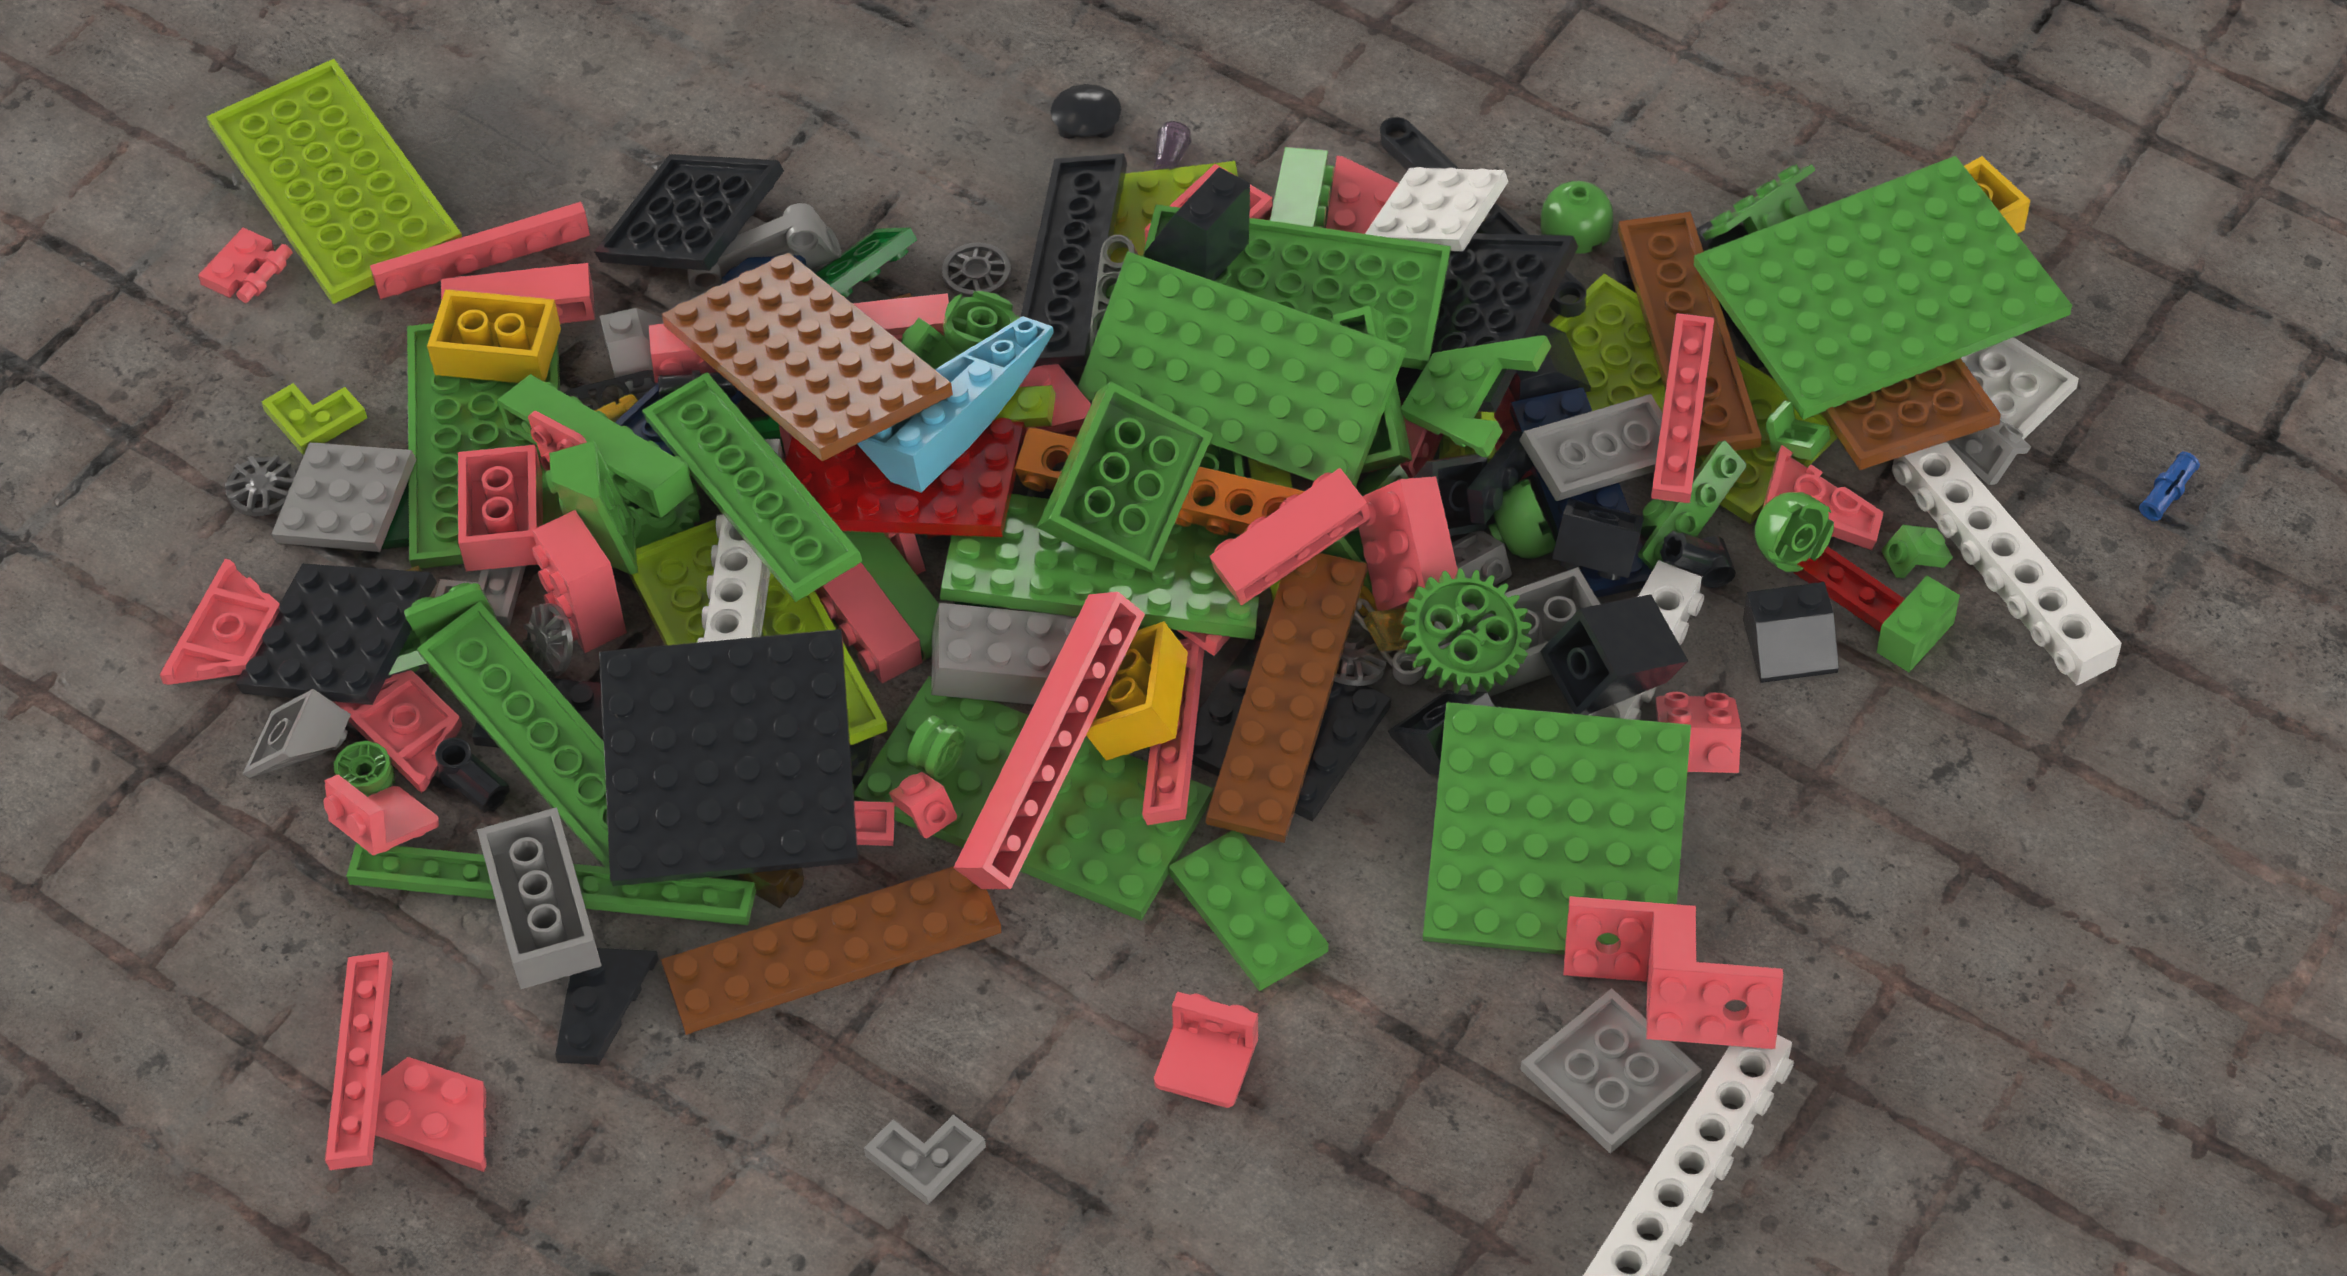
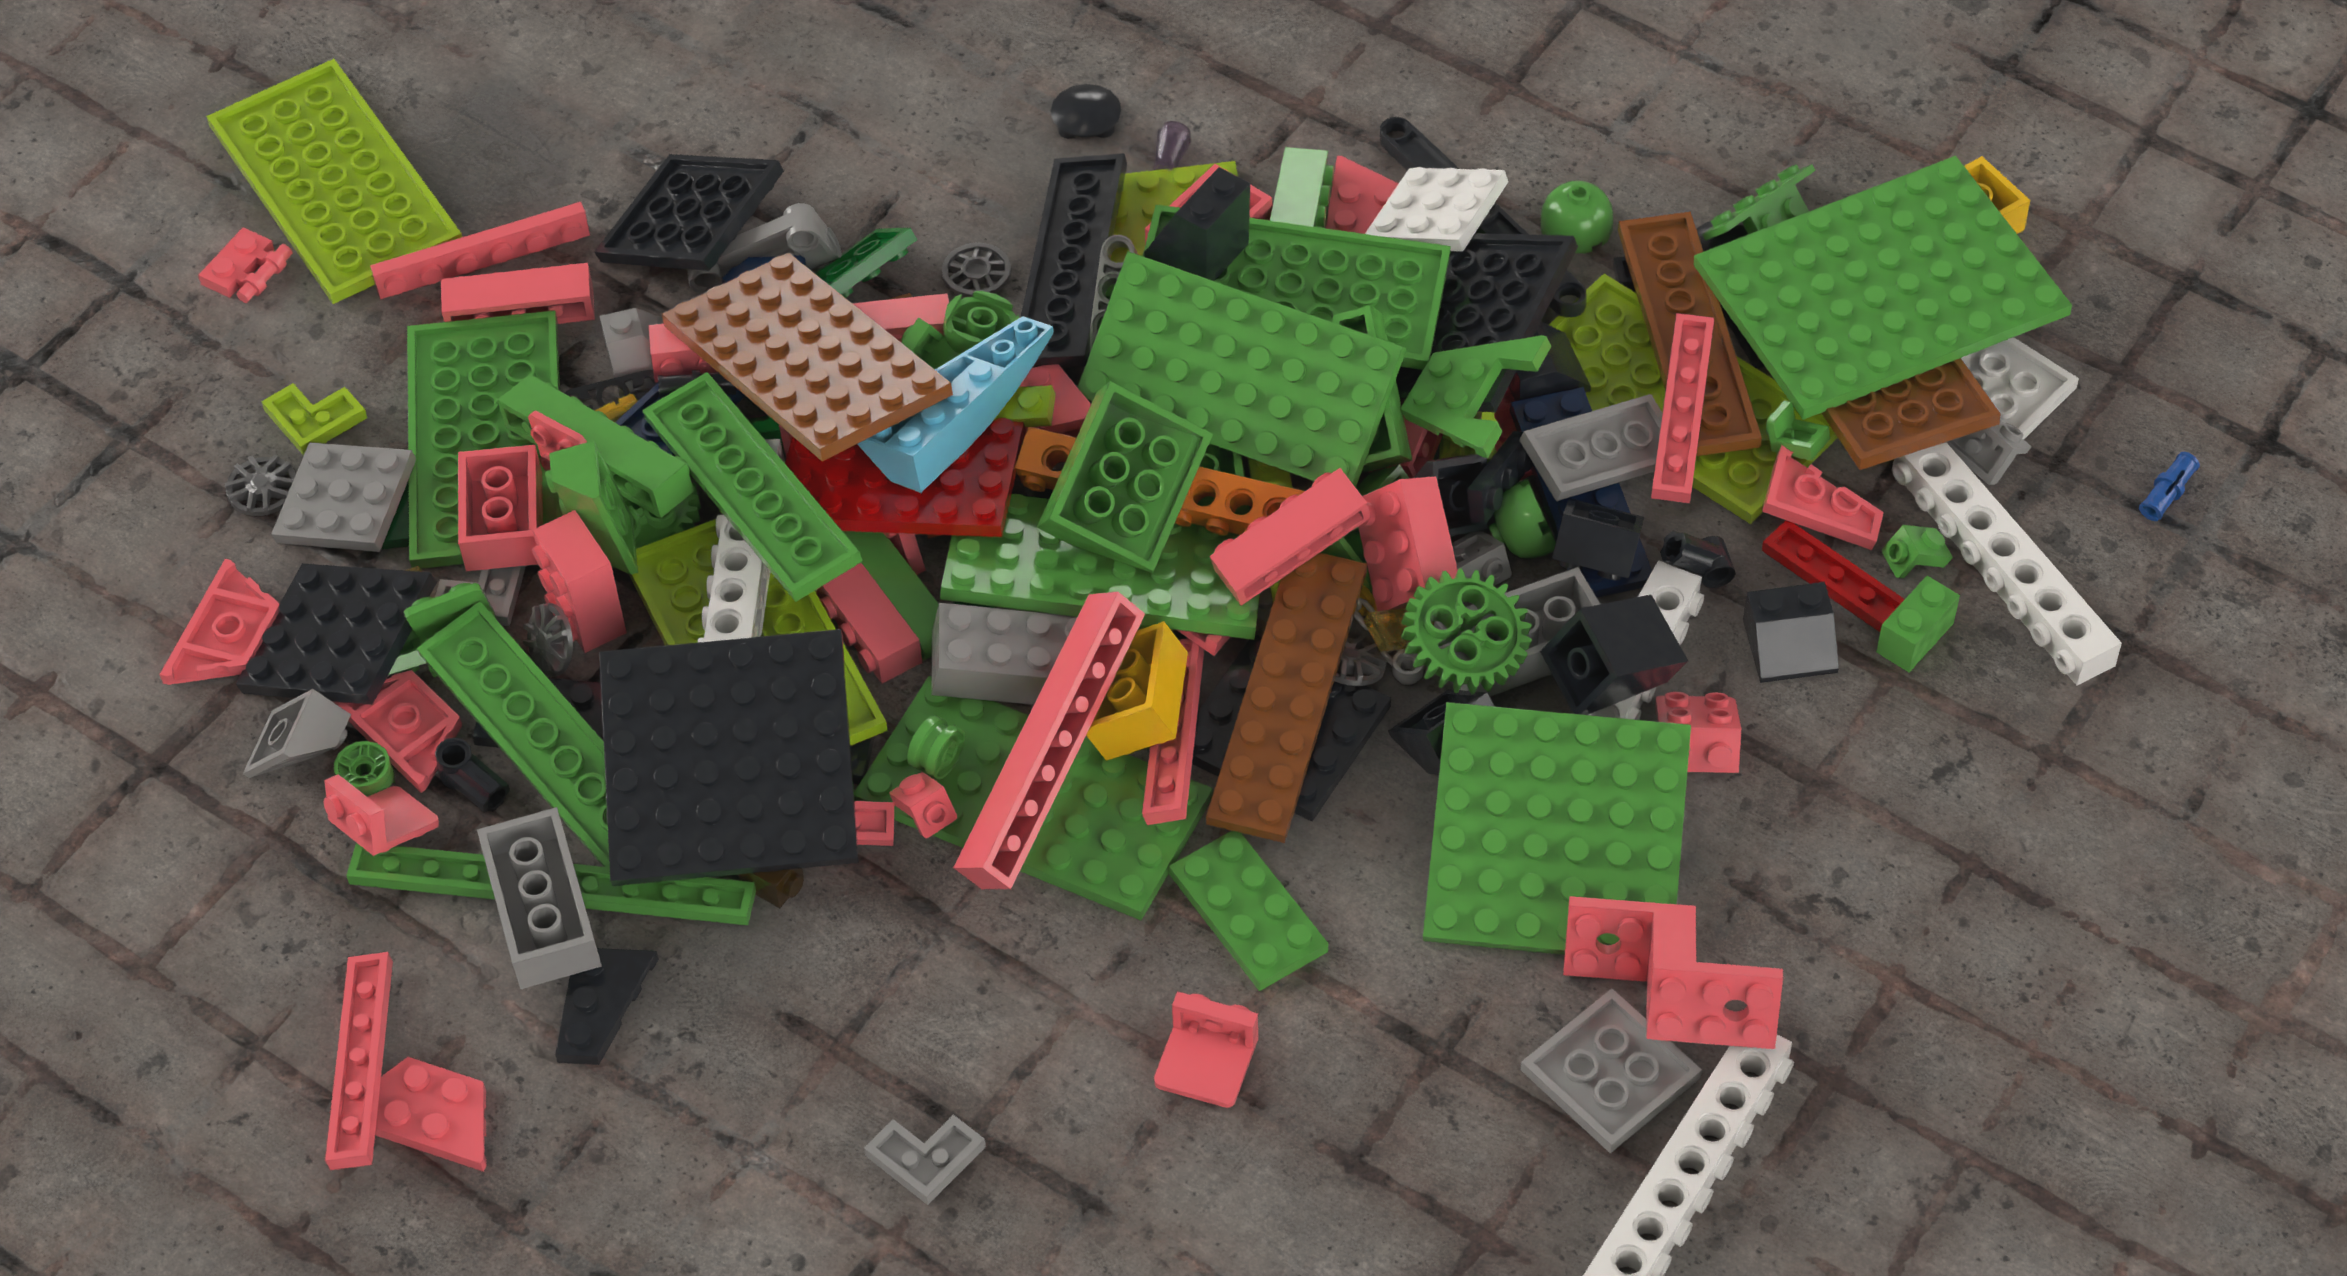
yellow brick [427,289,561,383] -> none
dark orange plate [661,866,1002,1034] -> none
bright green bracket [1638,441,1746,571] -> none
bright green cylinder [1755,492,1834,572] -> none

